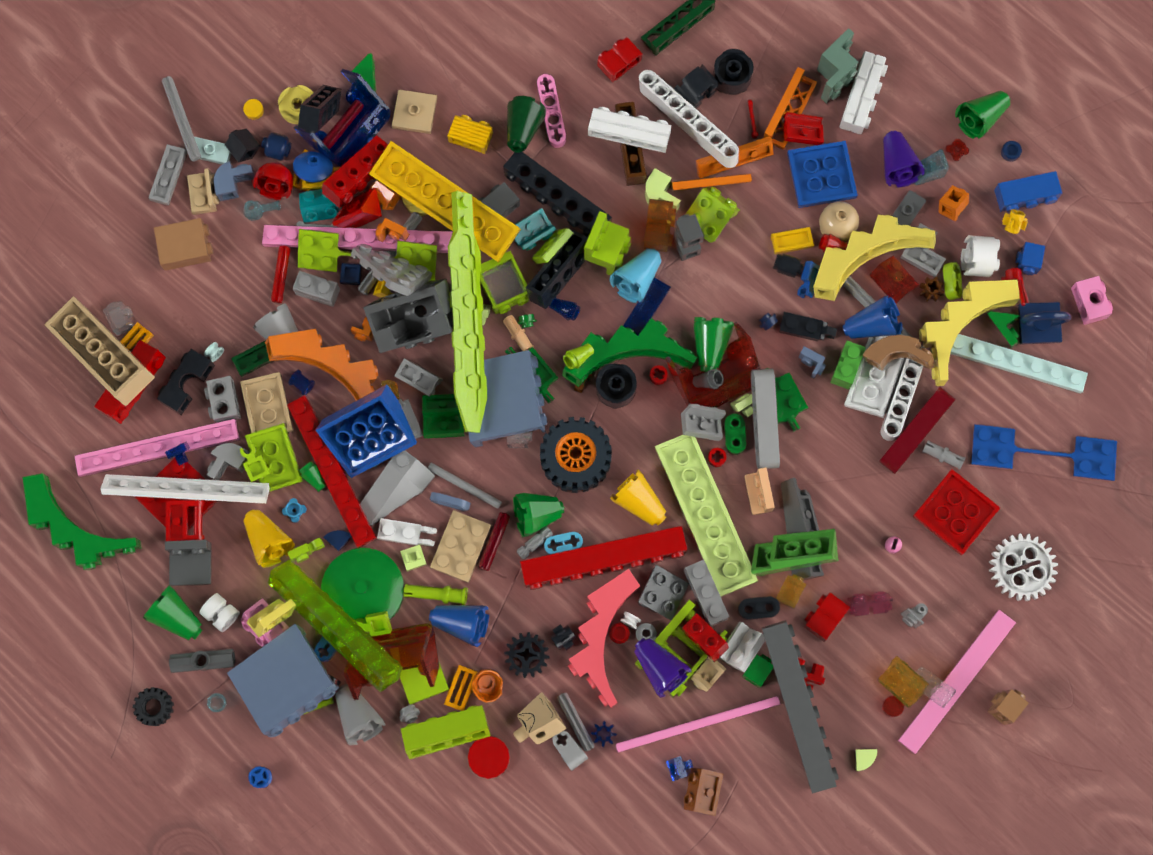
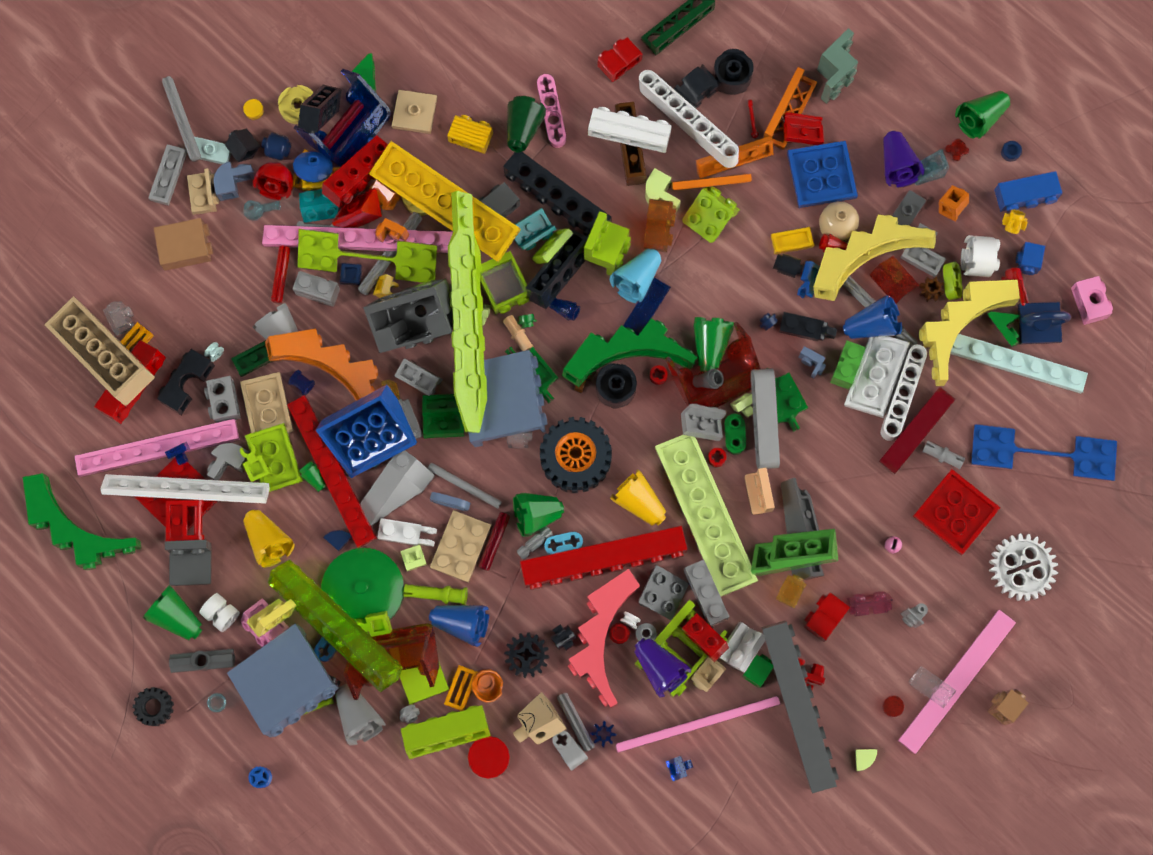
dark azure plate [282,498,307,523] -> none
lime plate [287,538,325,563] -> none
light grey plate [351,244,432,296] -> none
orange bracket [351,317,374,342] -> none
lime cone [563,343,594,369] -> none
dark grey arch [673,214,704,261] -> none
dark orange bracket [684,767,723,816] -> none
black plate [738,596,780,620] -> none
white brick [839,51,888,134] -> none
medium nougat arch [863,335,934,371] -> none
clear yellow bracket [878,656,929,708] -> none

